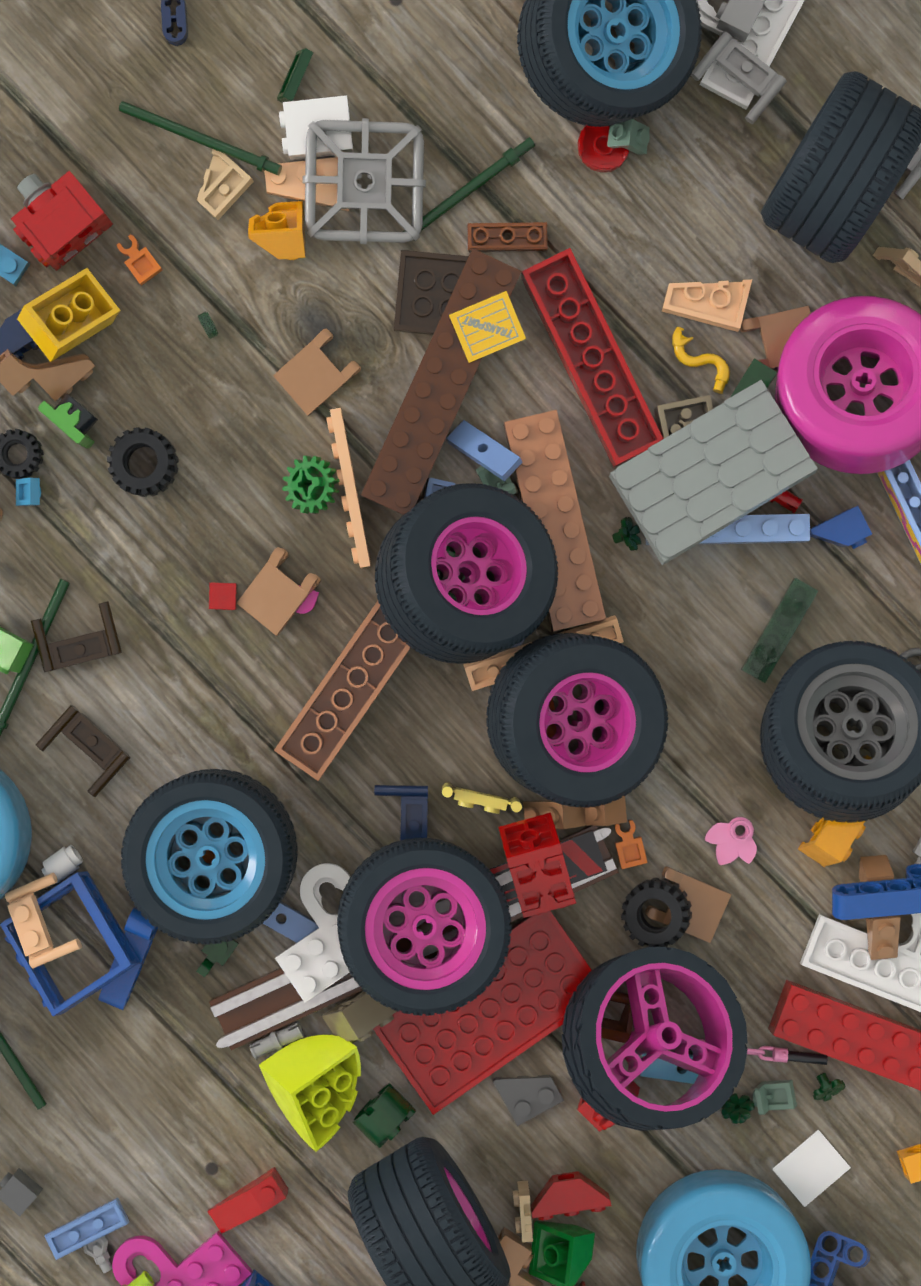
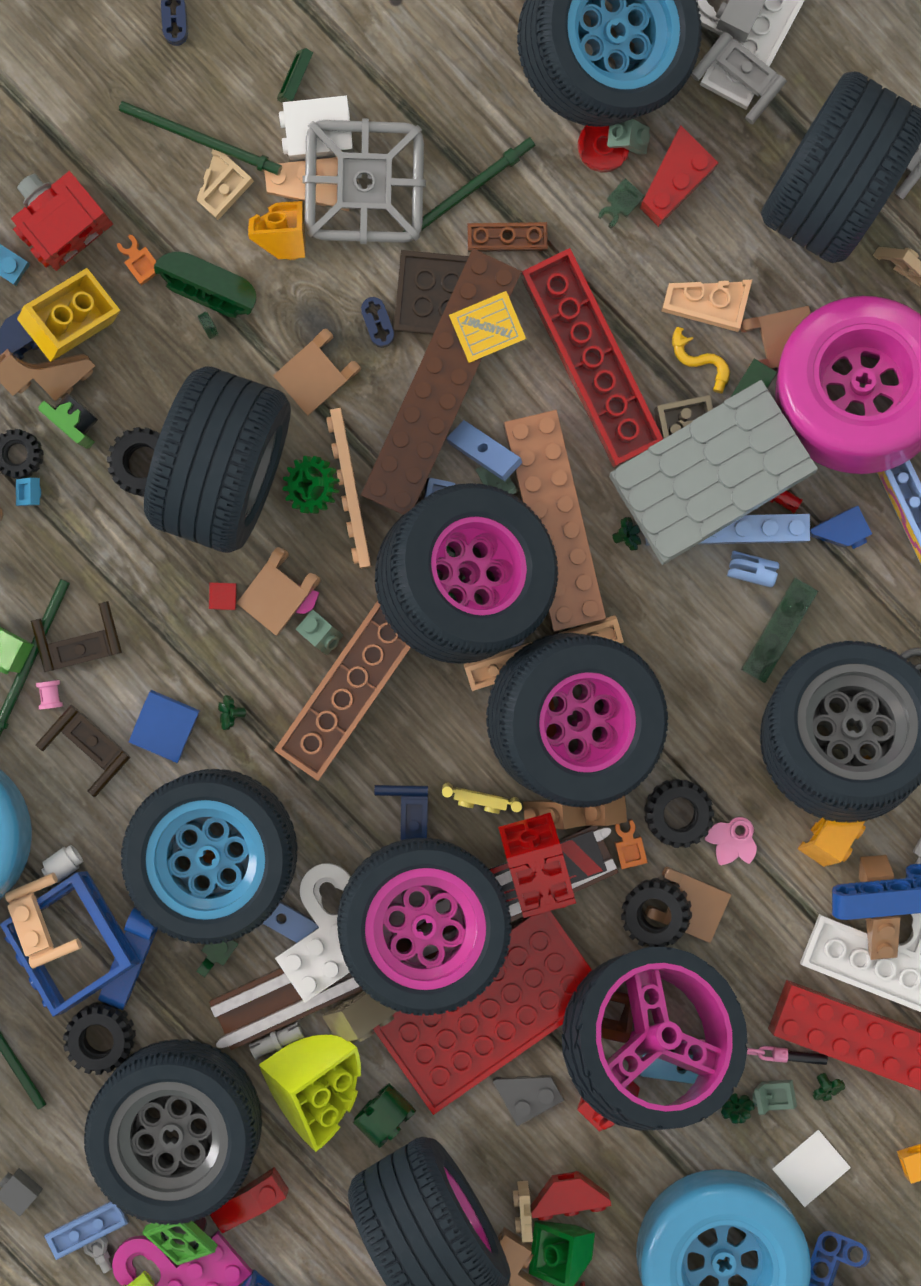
none -> bright pink bush [36,680,63,710]
none -> black tyre [63,1002,136,1075]
none -> wheel [84,1039,262,1225]
none -> blue slope [129,690,200,763]
none -> bright green piece [142,1217,218,1265]
none -> black wheel [144,366,291,553]
none -> dark green brick [154,252,257,318]
none -> dark green plant [218,695,246,730]
none -> sand green bracket [295,609,343,655]
none -> dark blue beam [361,297,394,348]
none -> clear green plate [598,178,645,229]
none -> red wedge [640,125,718,227]
none -> black tyre [644,779,714,848]
none -> light blue arm [727,551,779,588]

